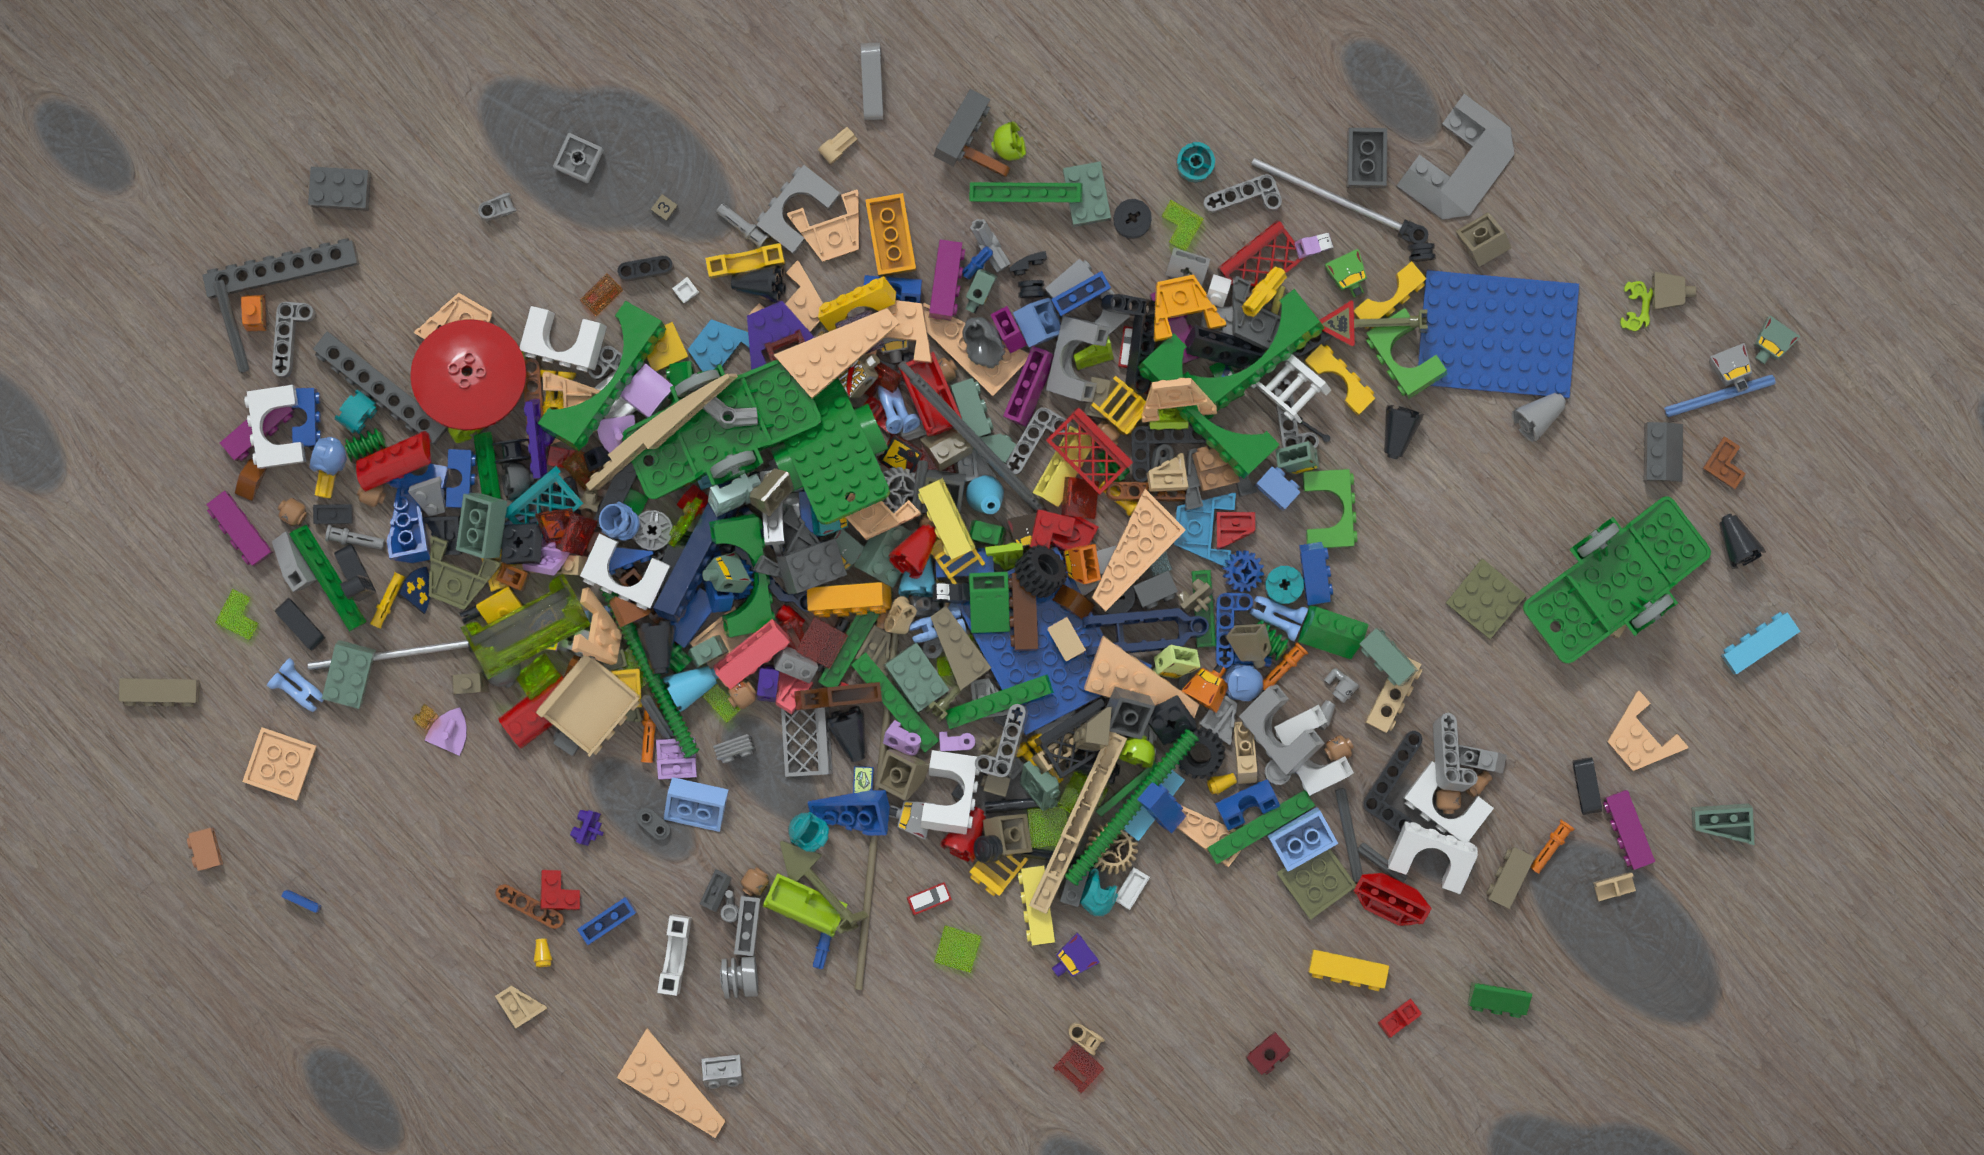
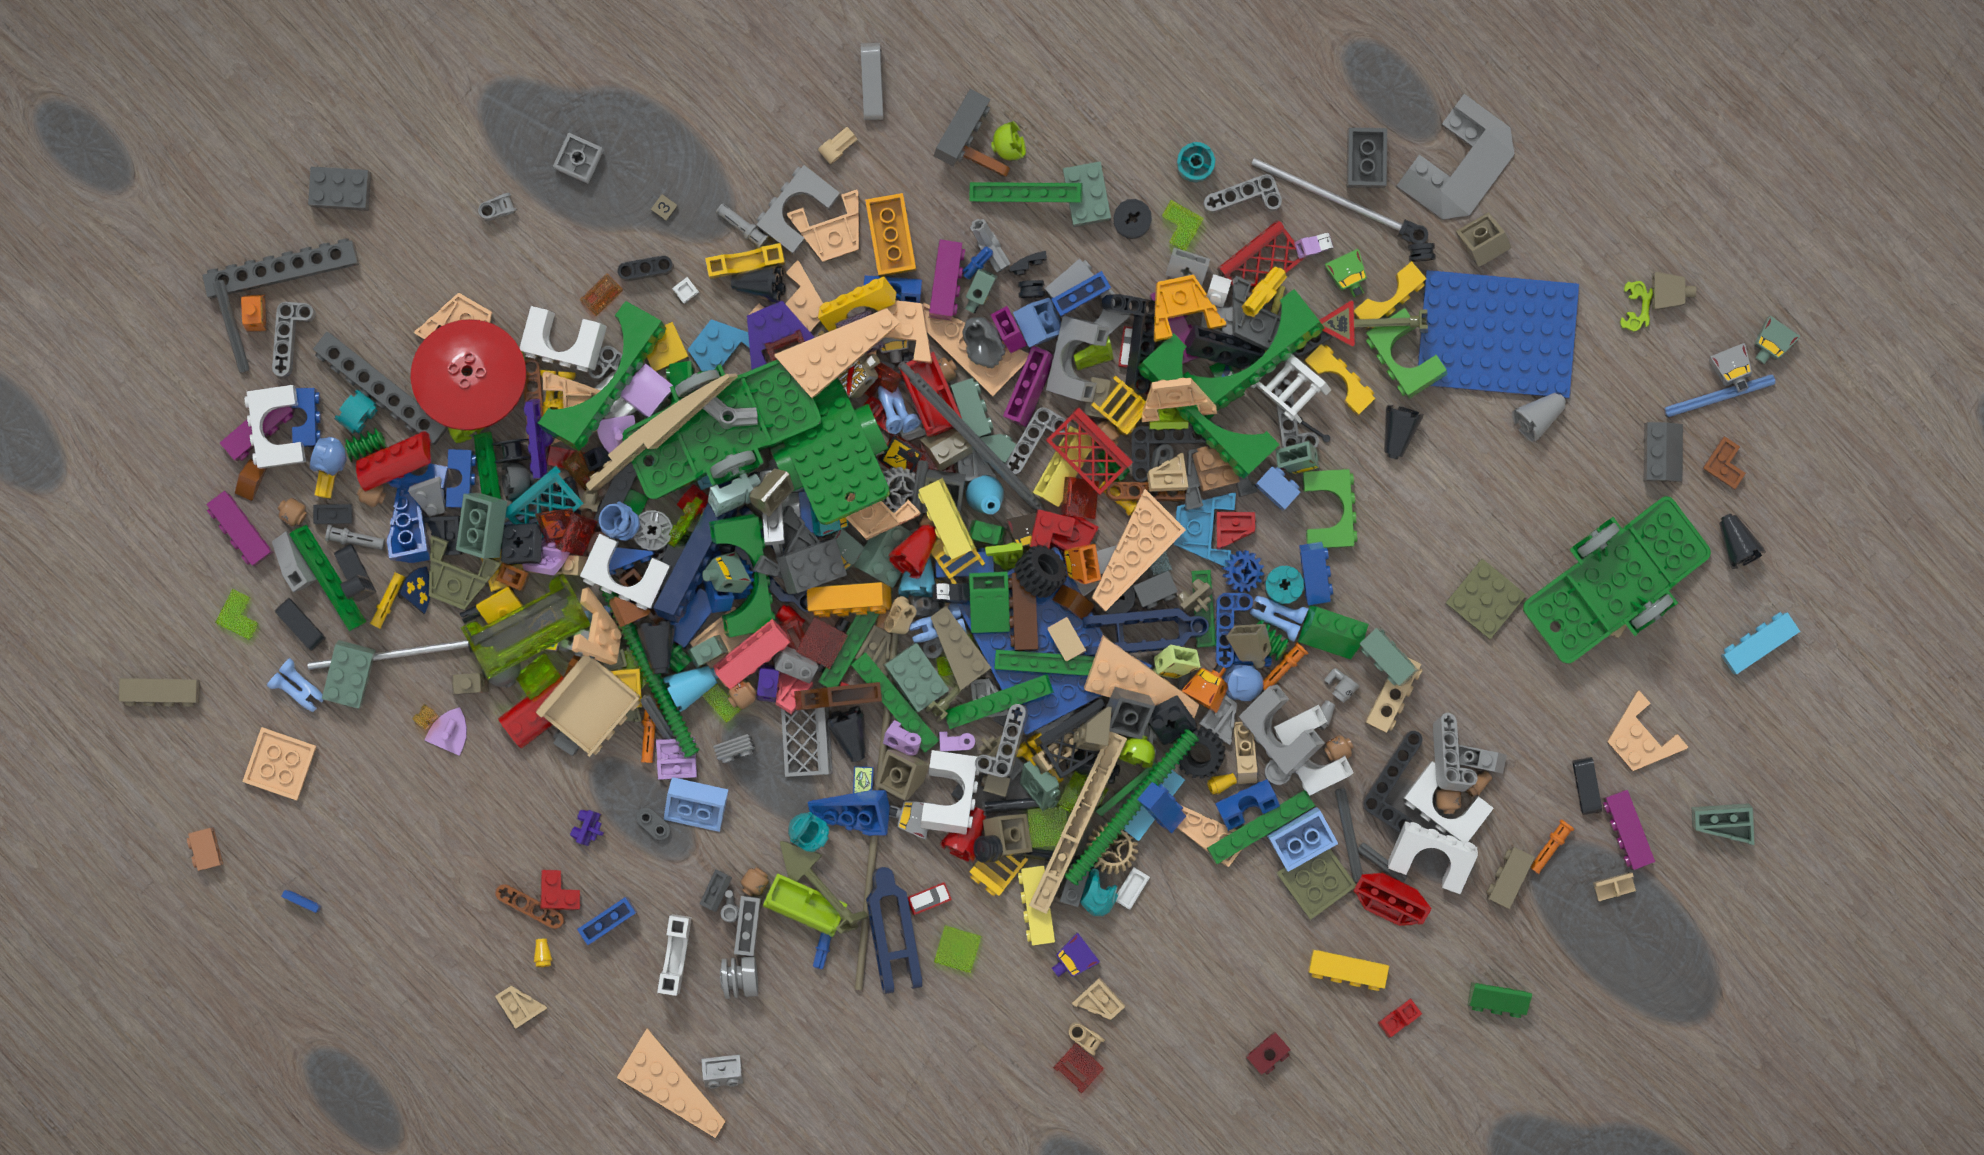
none -> dark blue piece [866,867,922,994]
none -> green plate [994,650,1095,676]
none -> tan wing [1072,978,1125,1020]

